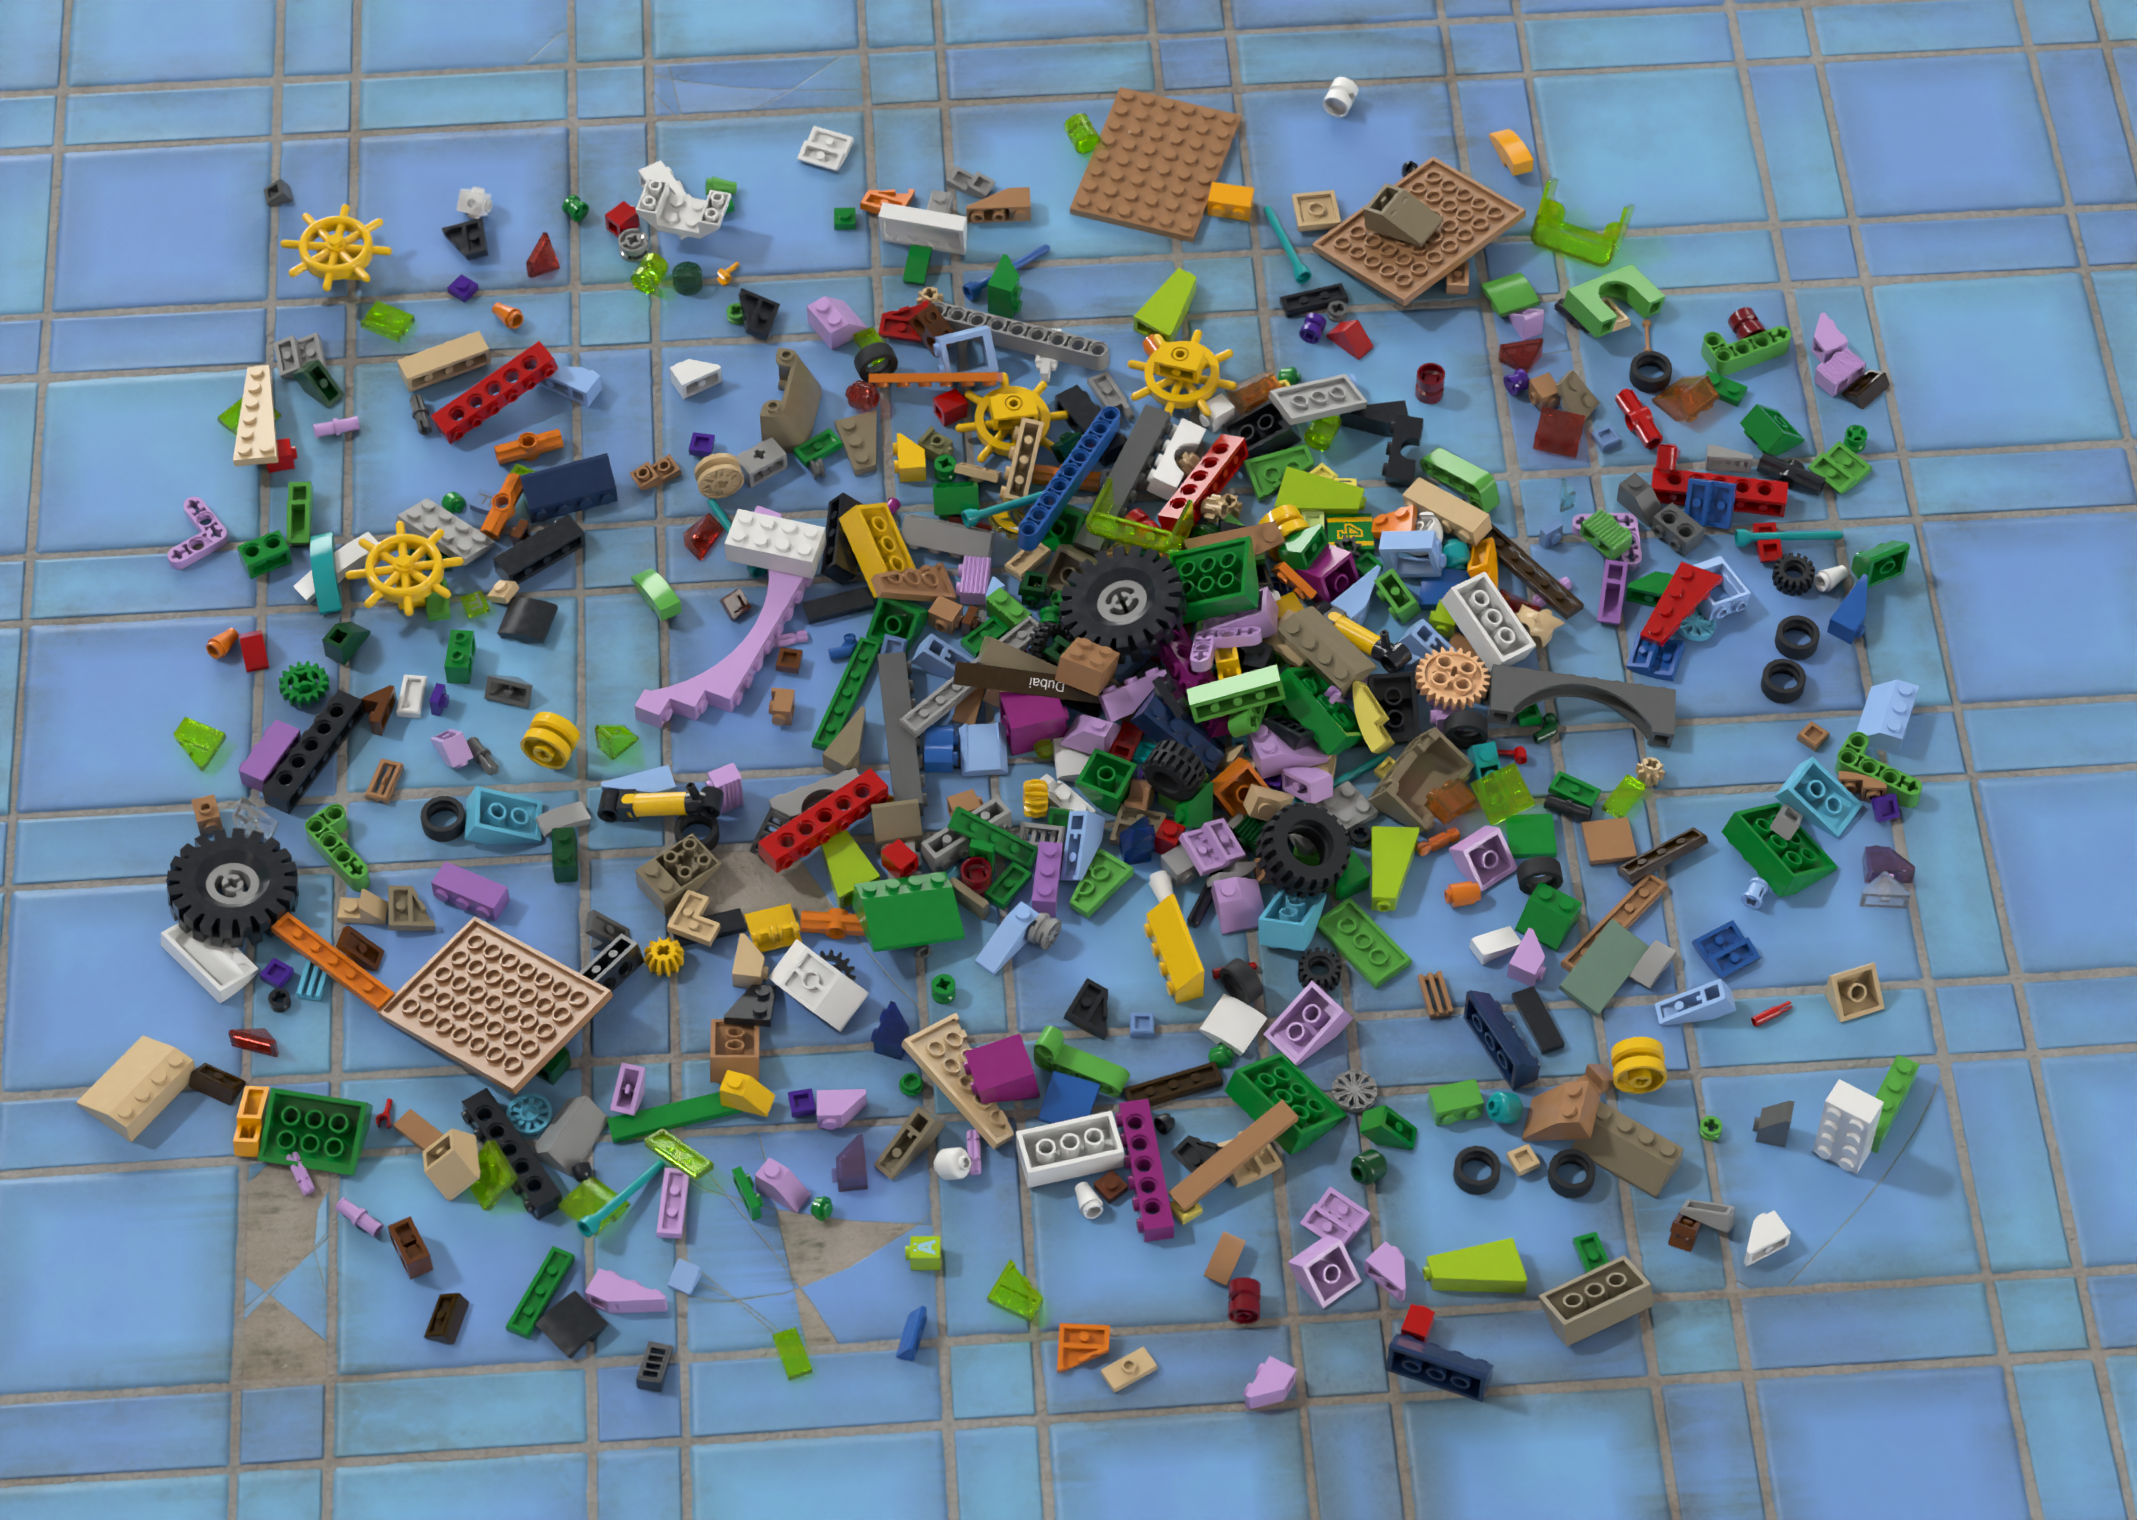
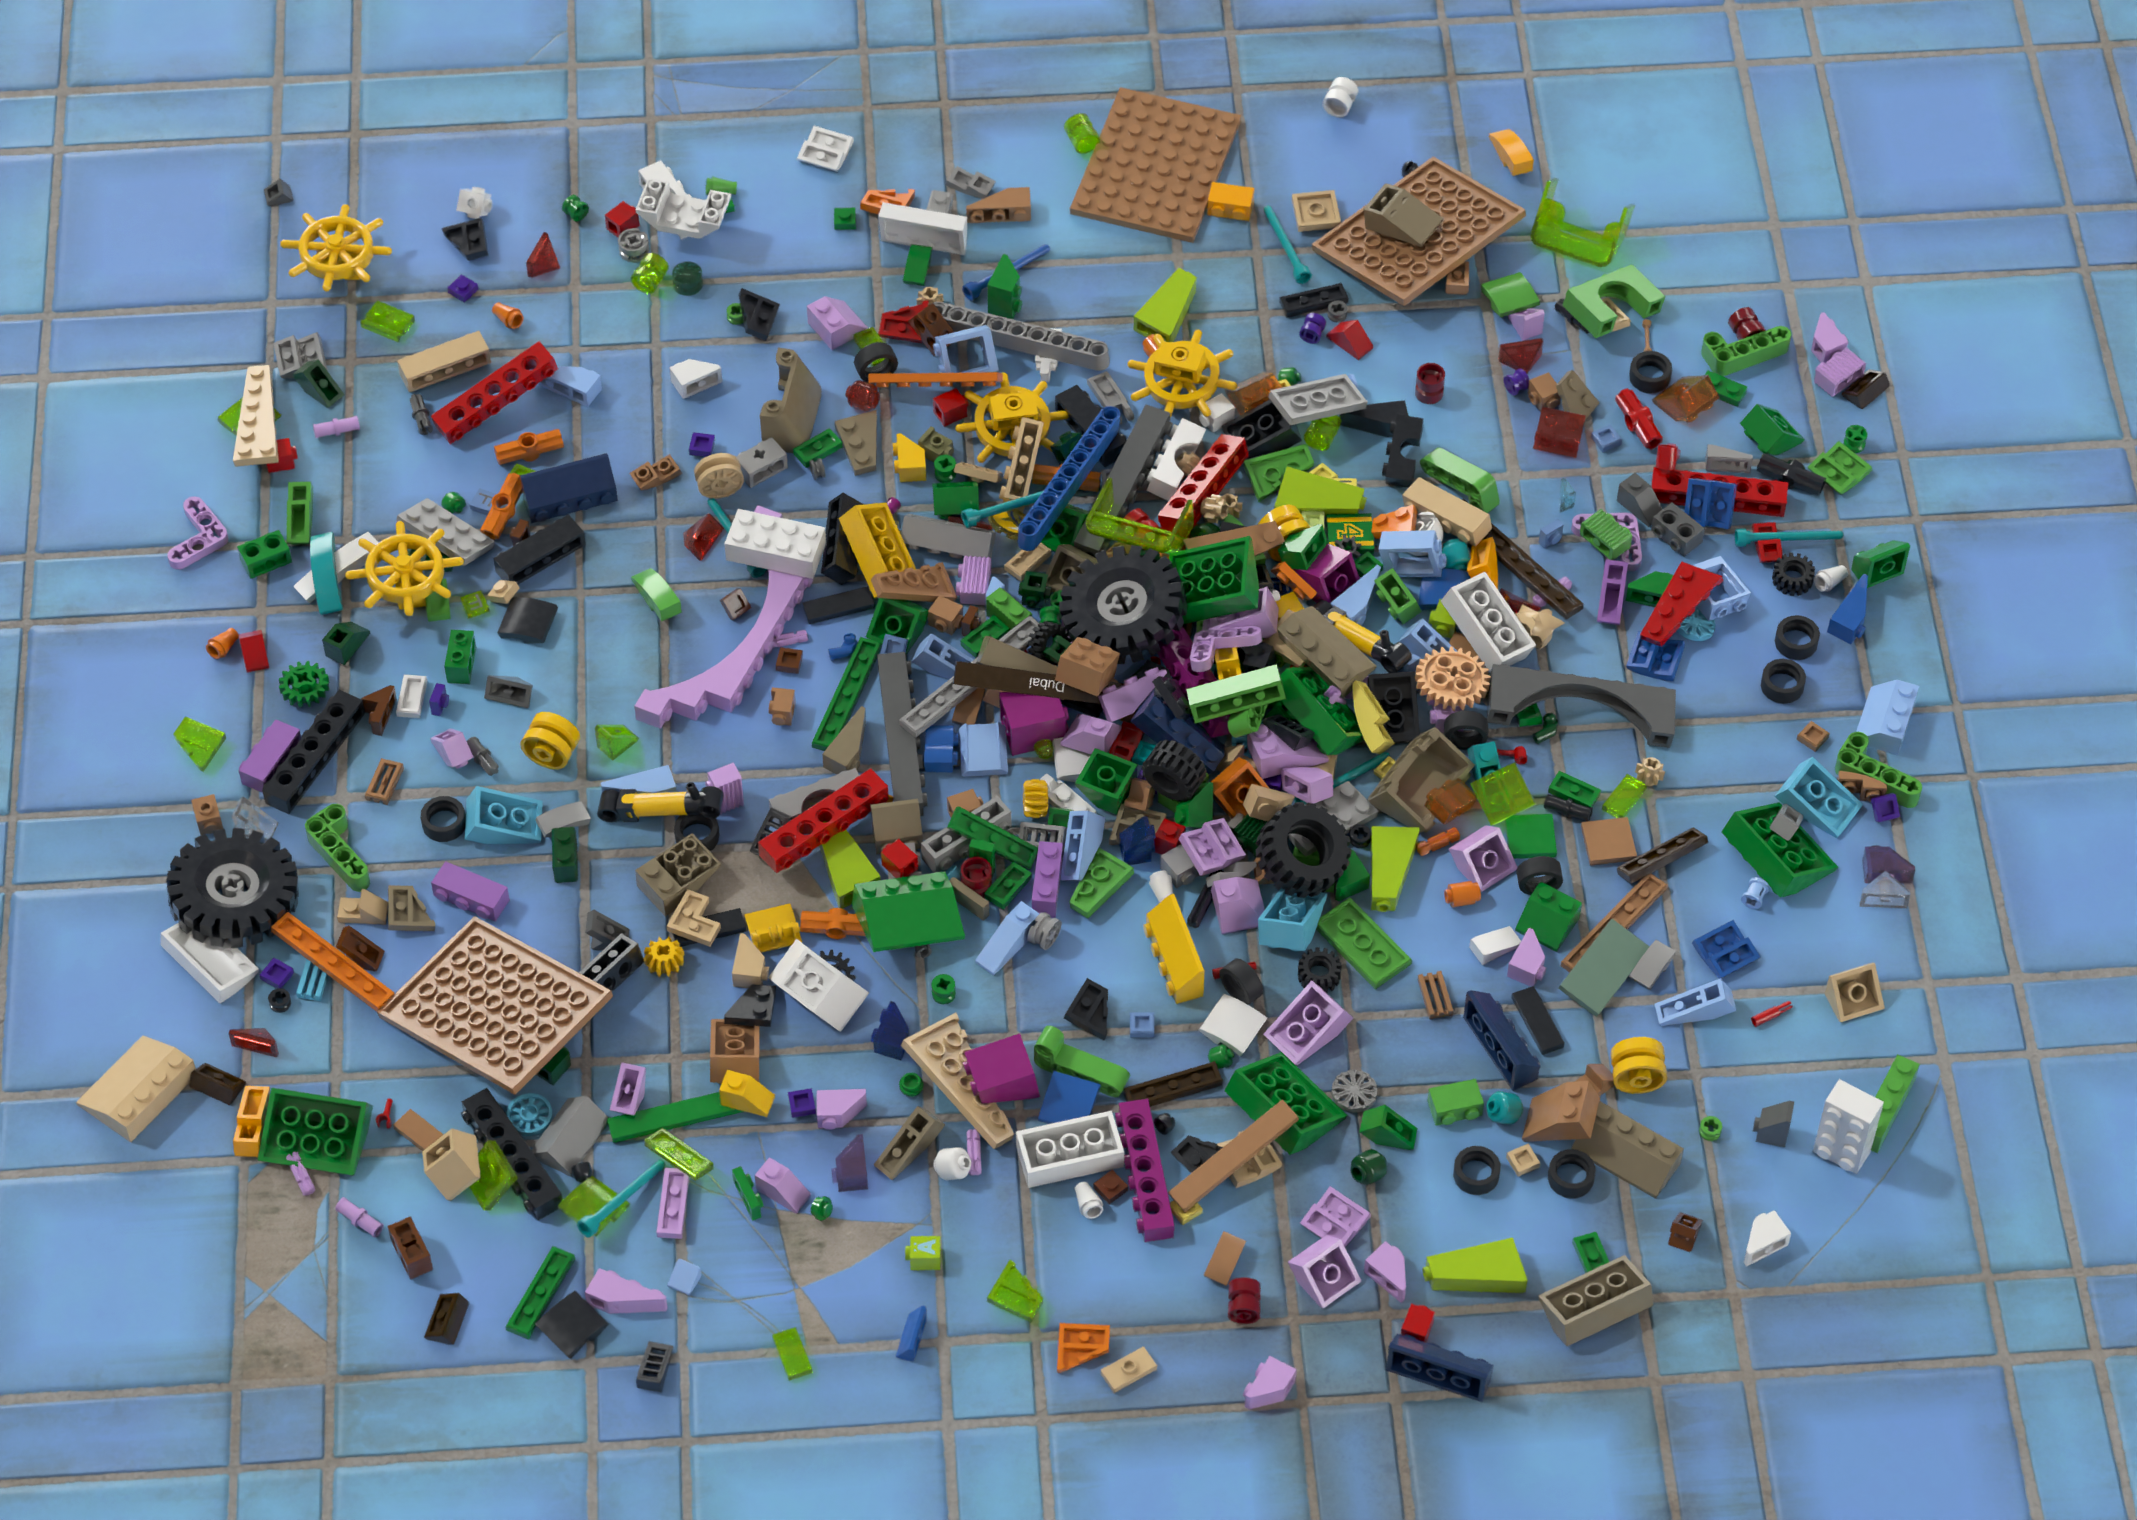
light orange hand [717,262,740,286] -> none
light grey slope [1680,1199,1735,1233] -> none

